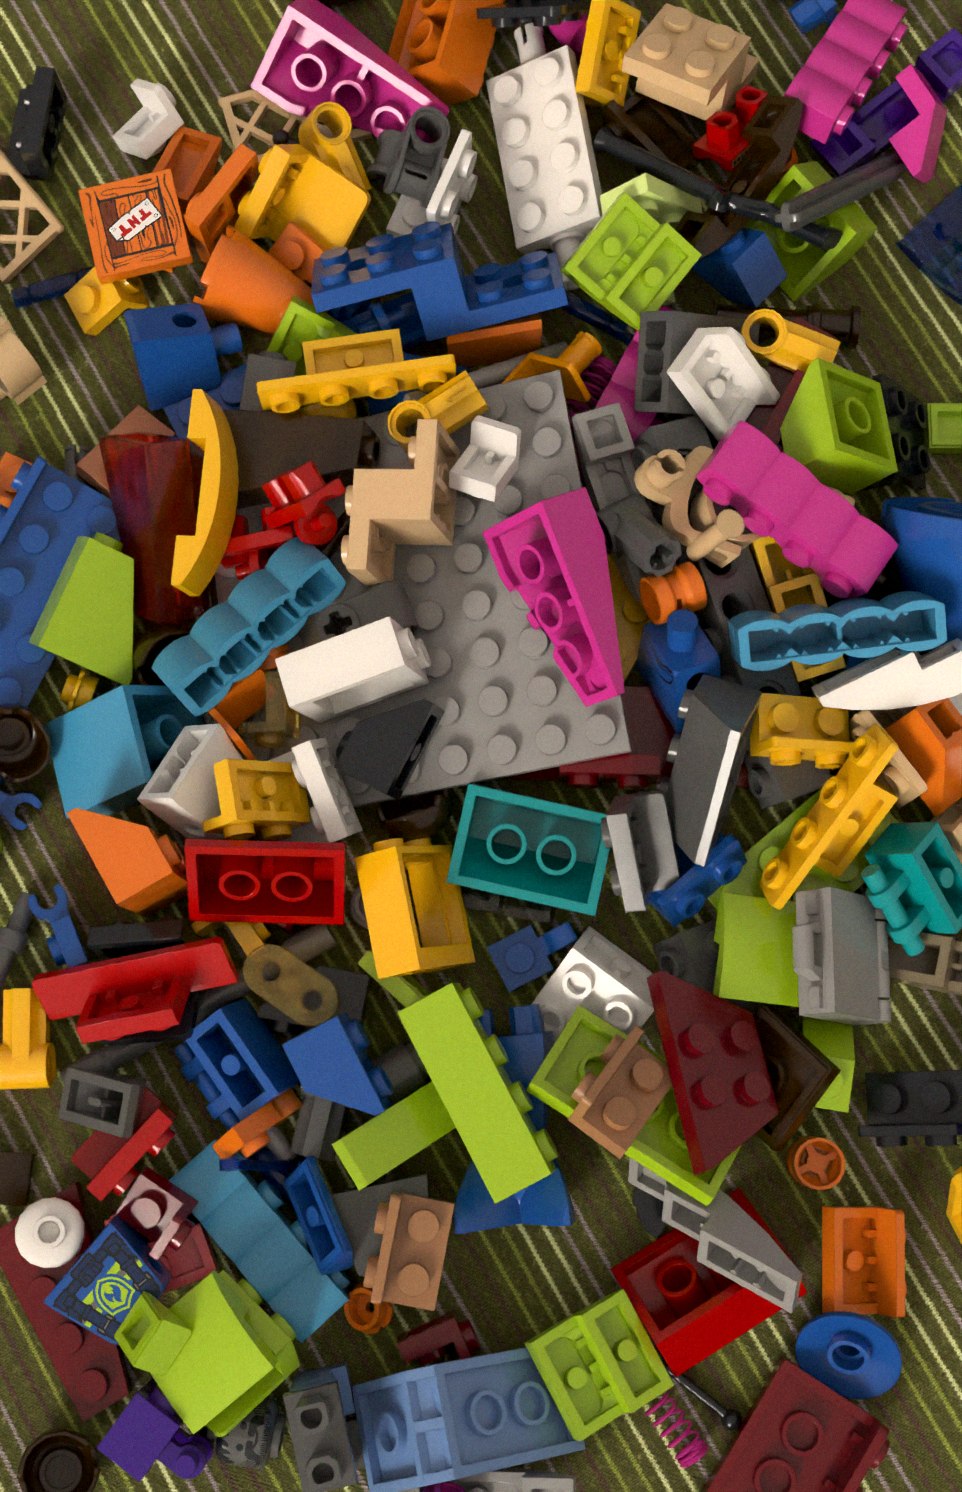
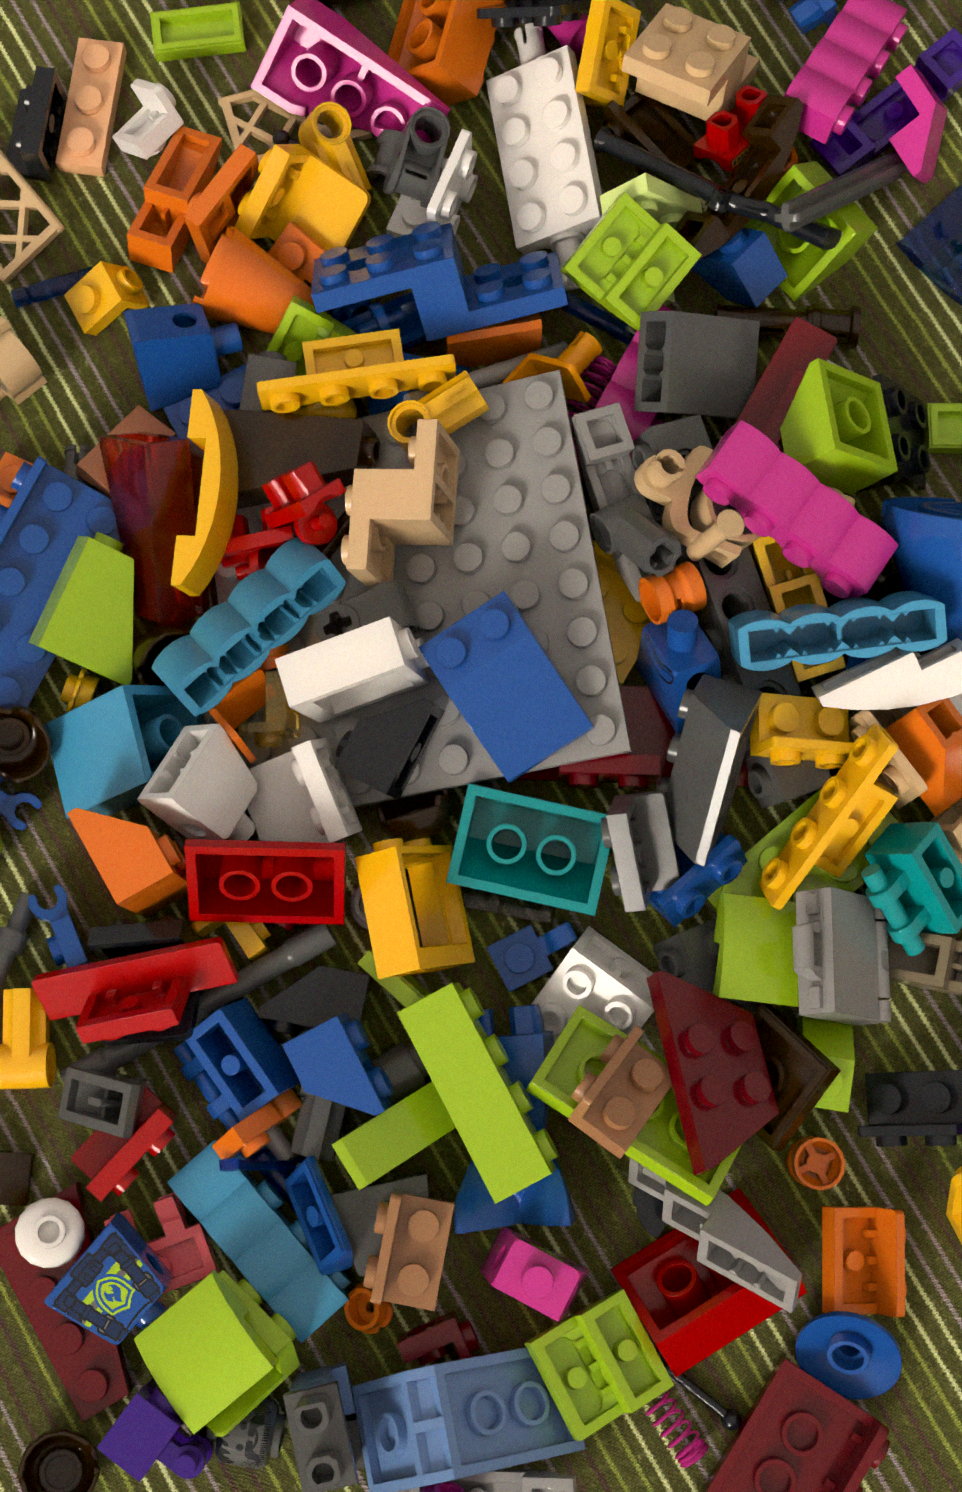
orange tile [78,168,194,285] -> none
dark red bracket [114,1166,199,1261] -> none
lime slope [114,1291,192,1376] -> none
yellow bracket [202,758,311,841] -> none
clear yellow plate [243,944,339,1026] -> none
white bracket [449,415,521,502] -> none
dark pink wedge [482,487,625,707] -> none
white bracket [667,327,781,441] -> none
yellow piece [740,309,841,373] -> none
none -> light nougat plate [55,38,127,177]
none -> lime tile [150,2,247,62]
none -> blue slope [418,591,595,783]
none -> dark pink torso [480,1226,590,1322]

